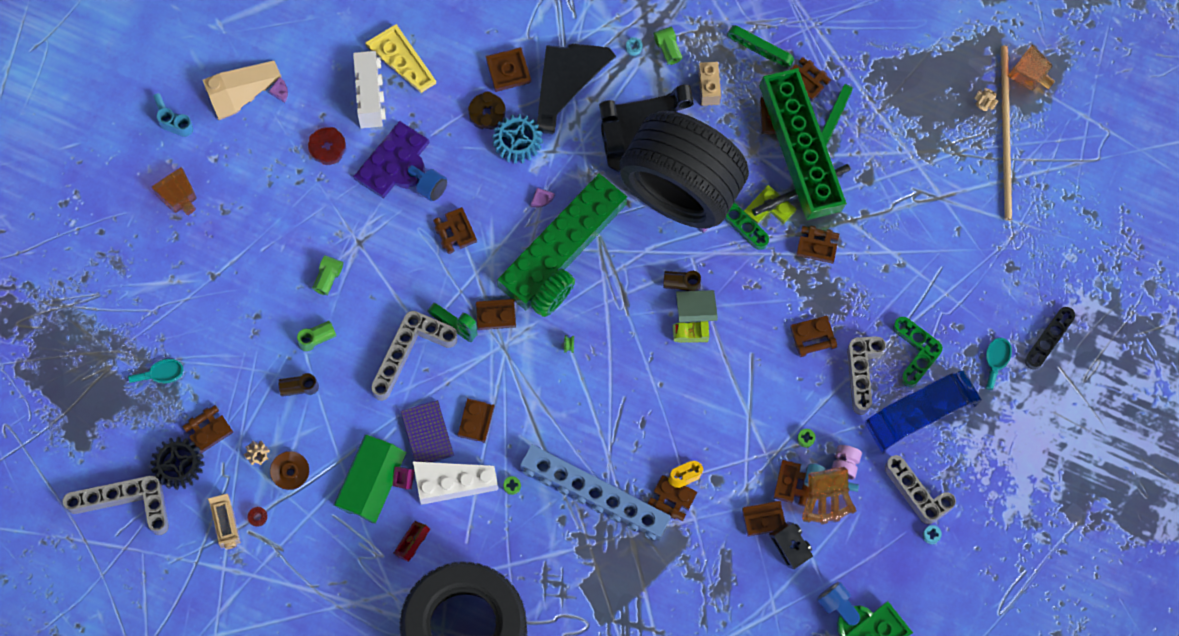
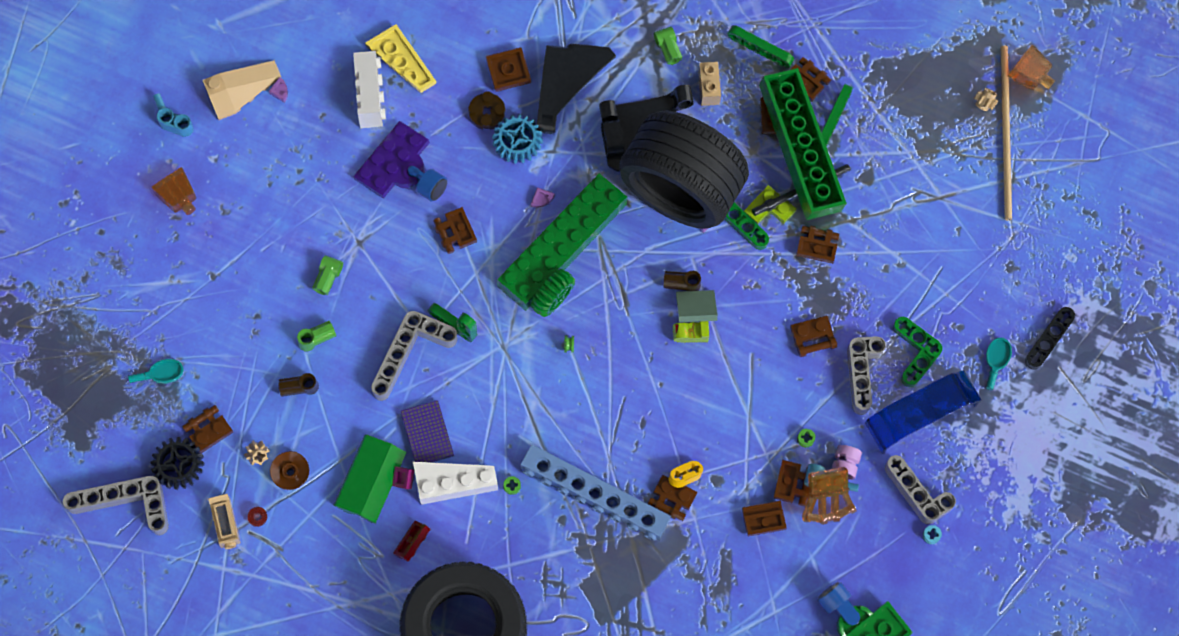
clear red plate [308,127,346,165] -> none
reddish brown plate [458,398,495,443] -> none
reddish brown plate [476,299,516,330] -> none
medium azure bush [626,37,643,55] -> none
black brick [769,522,814,569] -> none

